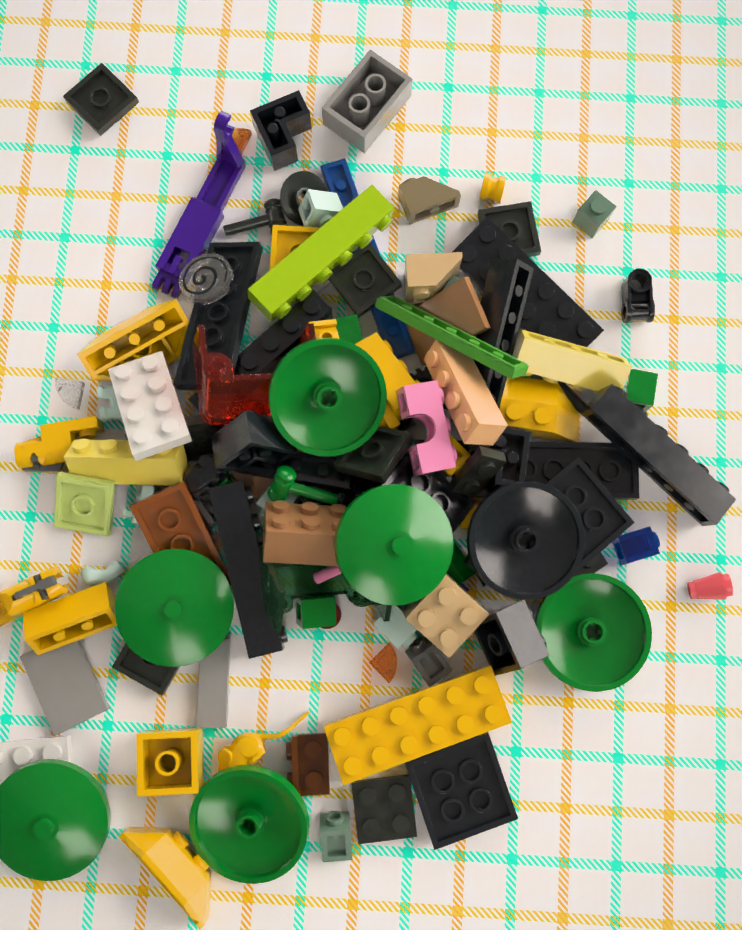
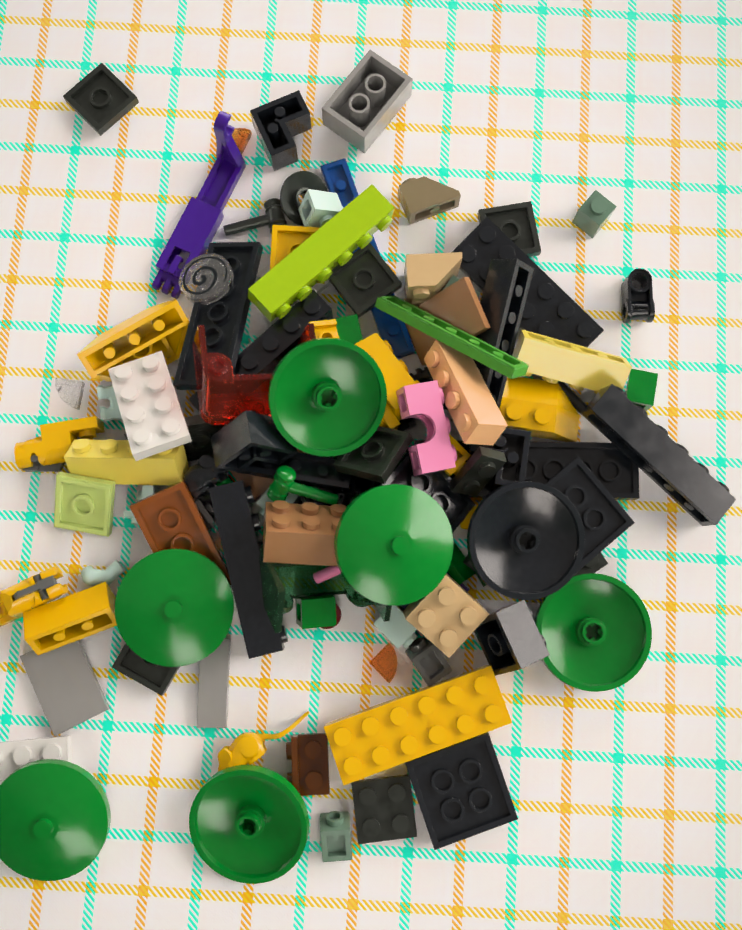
yellow wedge [119,827,211,929] -> none
yellow brick [136,728,204,797] -> none
yellow wheel [479,172,506,204] -> none
clear blue brick [612,526,660,566] -> none
coral cone [687,572,733,600] -> none

